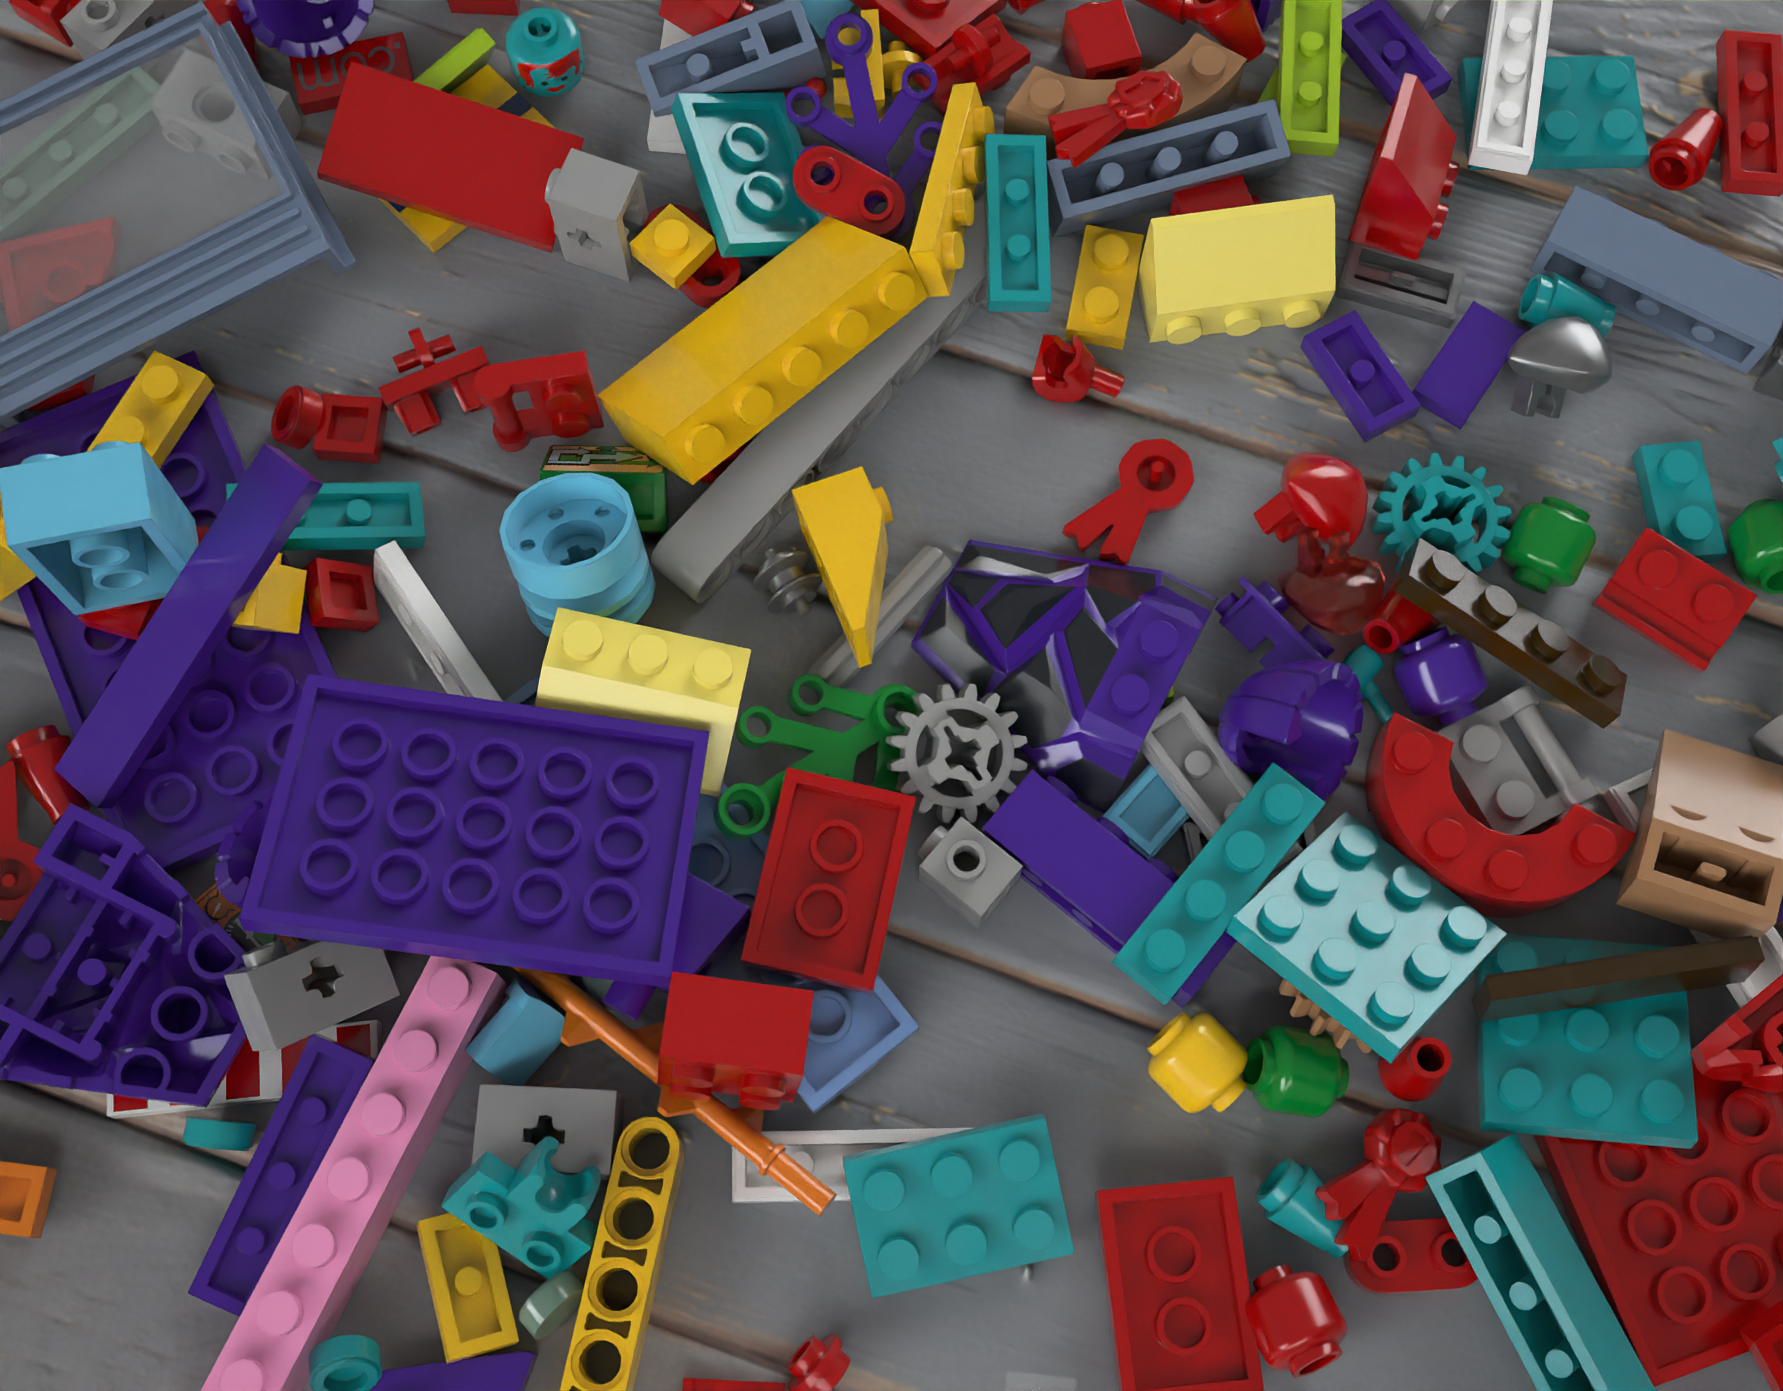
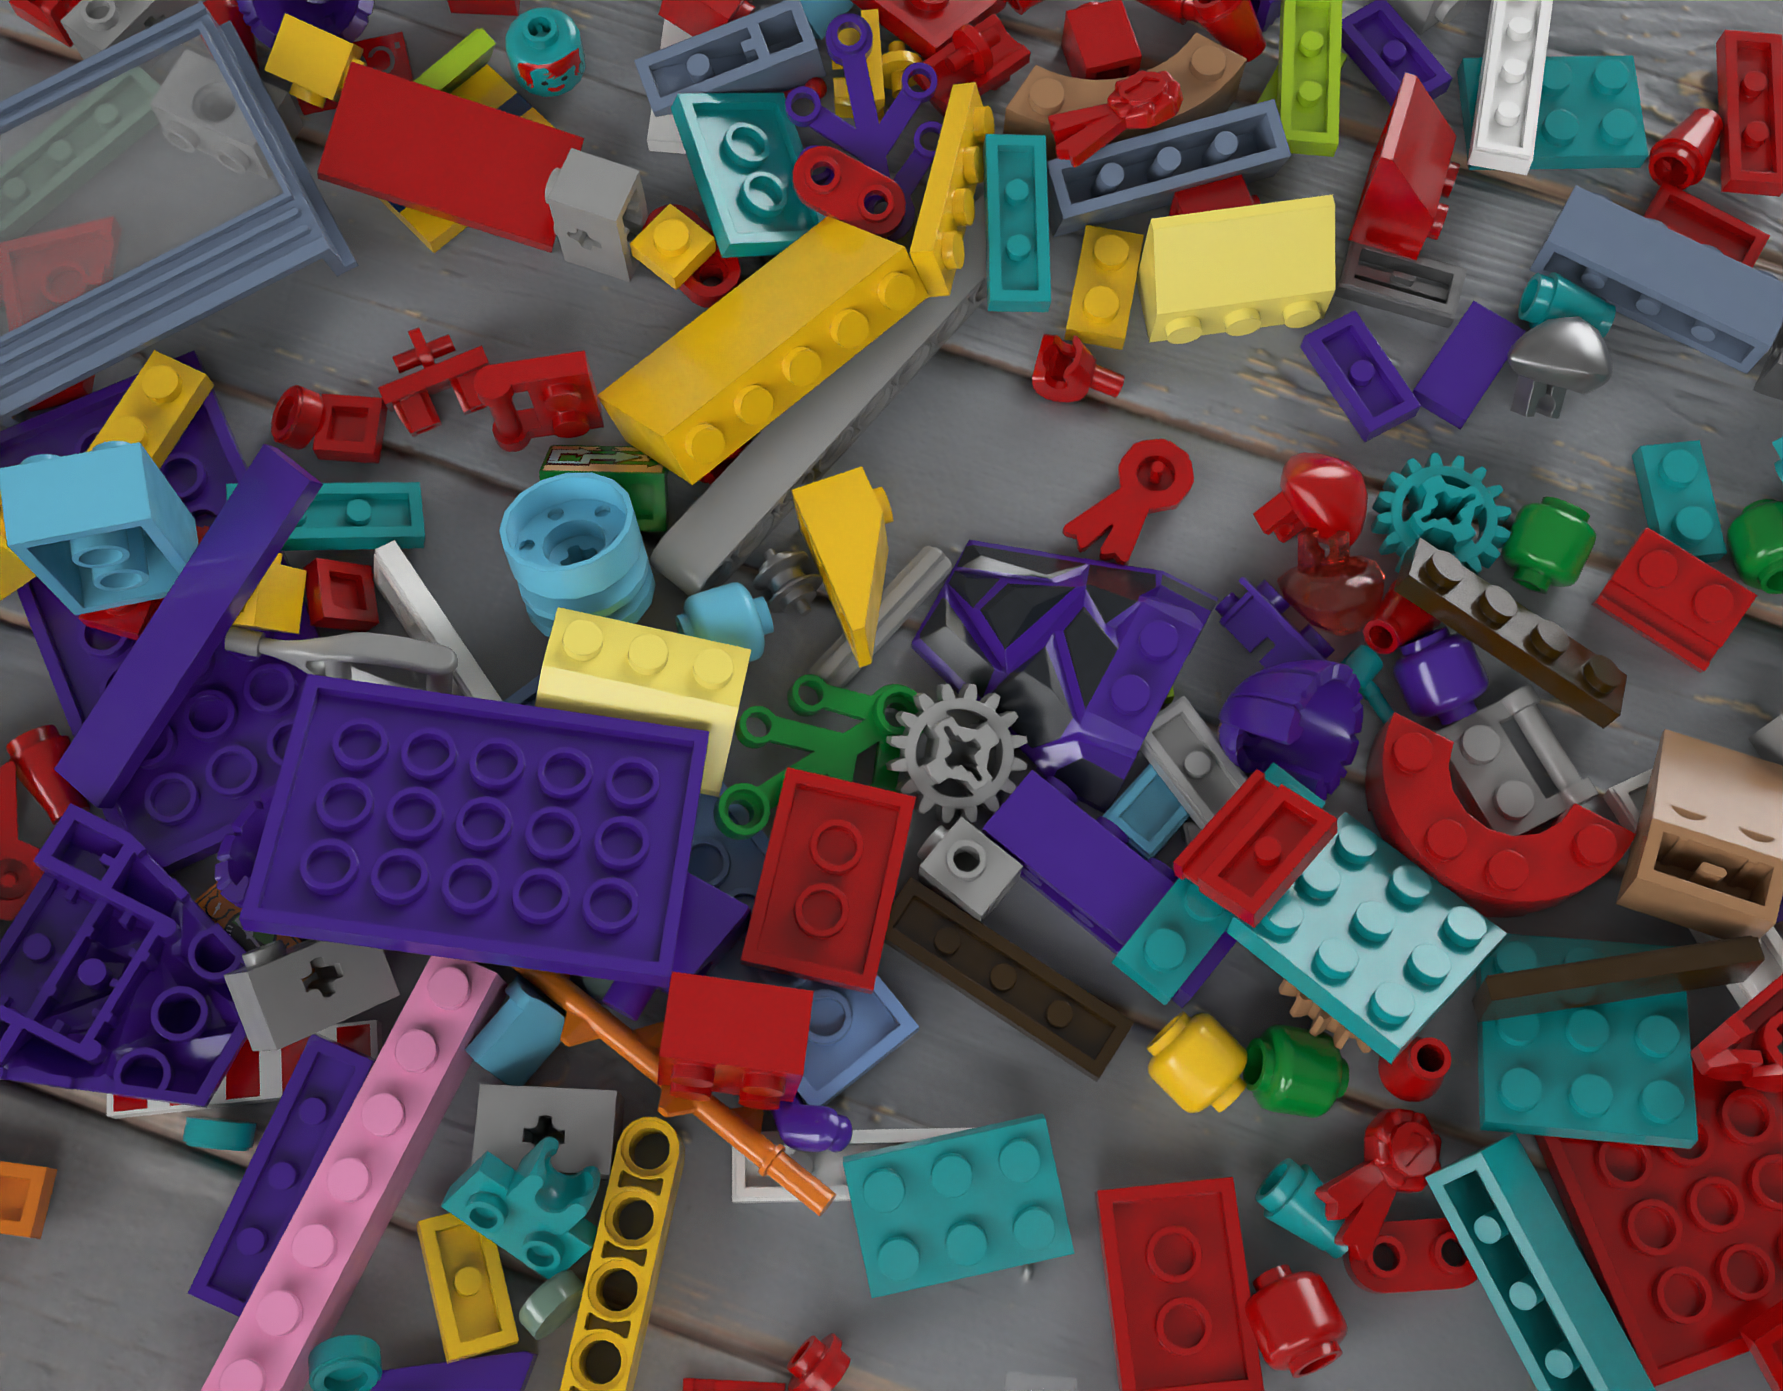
none -> light grey piece [225,625,458,694]
none -> yellow brick [264,13,367,108]
none -> medium azure head [675,582,774,662]
none -> dark purple arm [770,1092,853,1153]
none -> dark brown plate [884,877,1135,1082]
none -> red plate [1173,769,1337,928]
none -> red tile [1643,181,1770,268]

